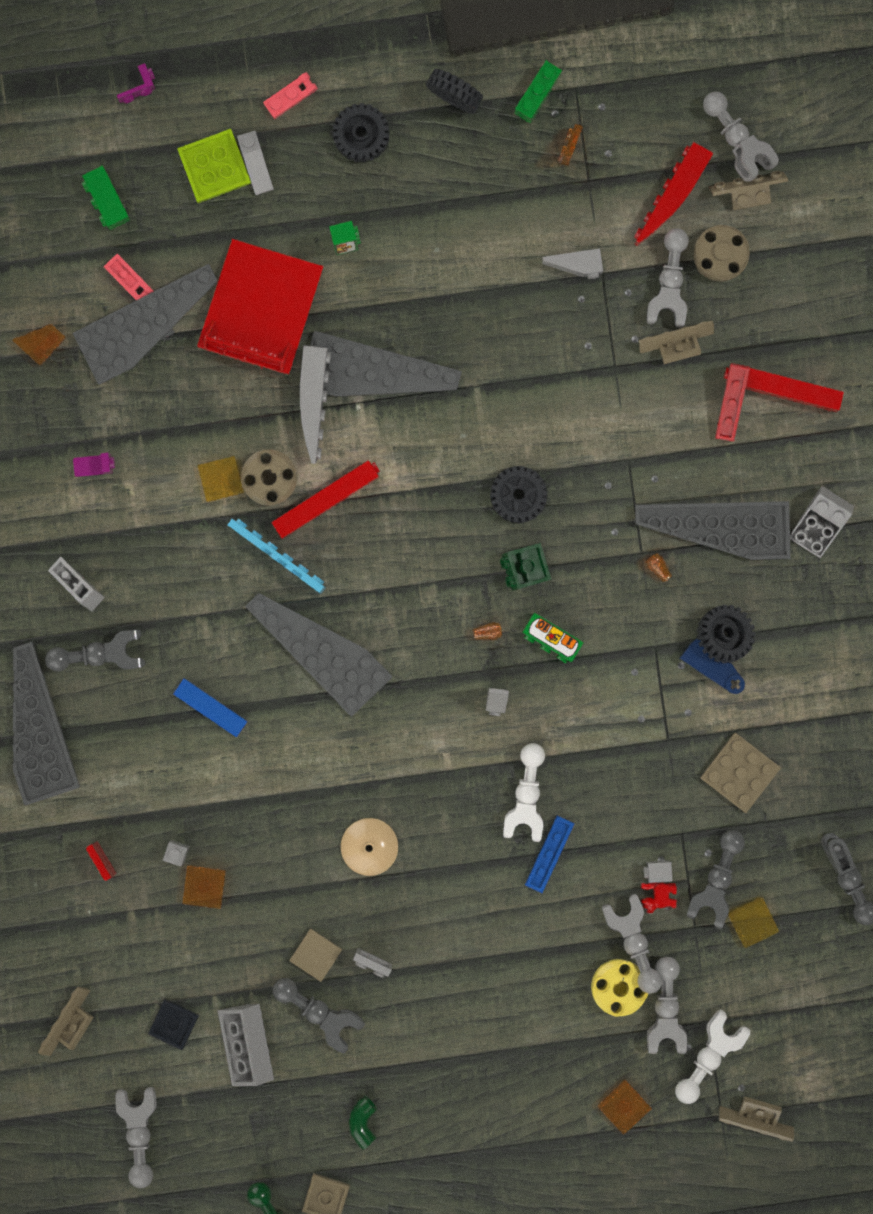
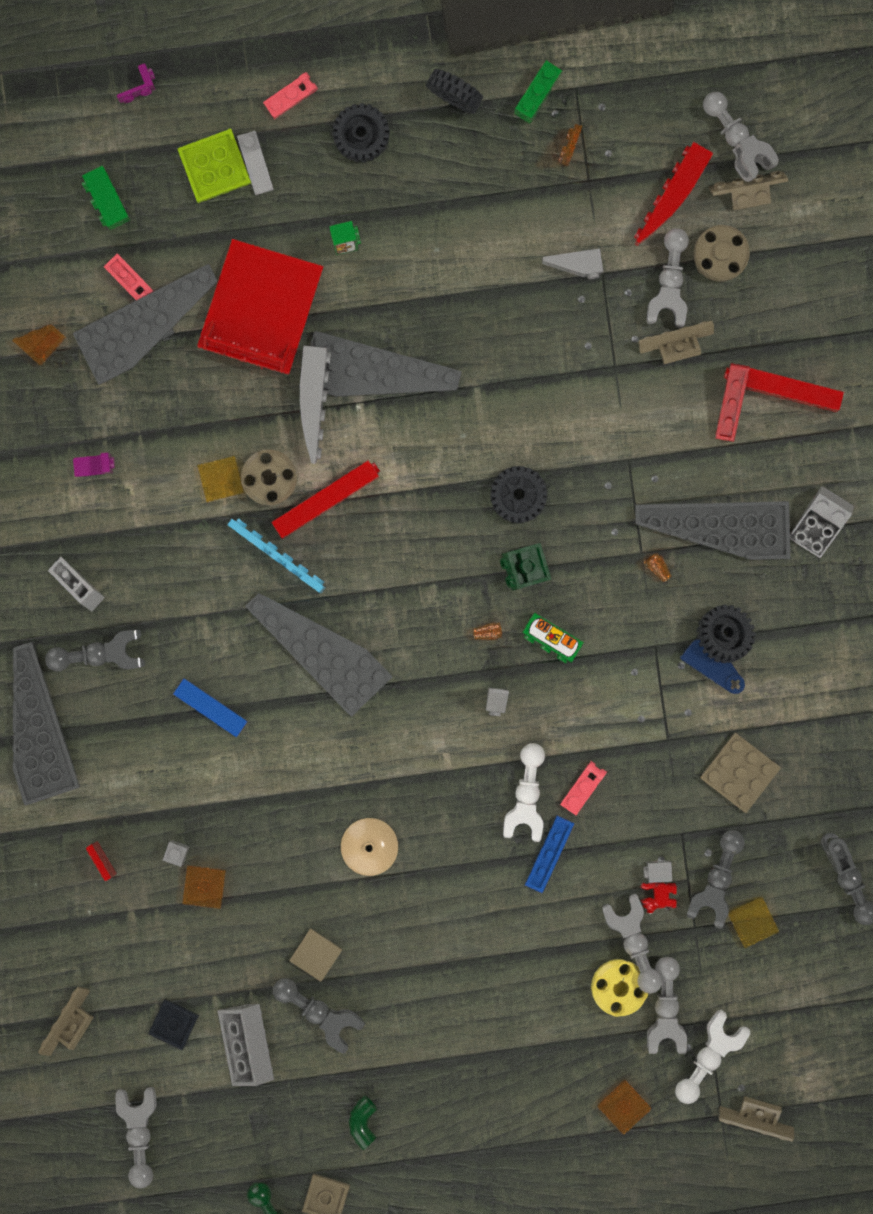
light grey plate [353,948,392,977] -> none
none -> coral plate [560,761,607,815]

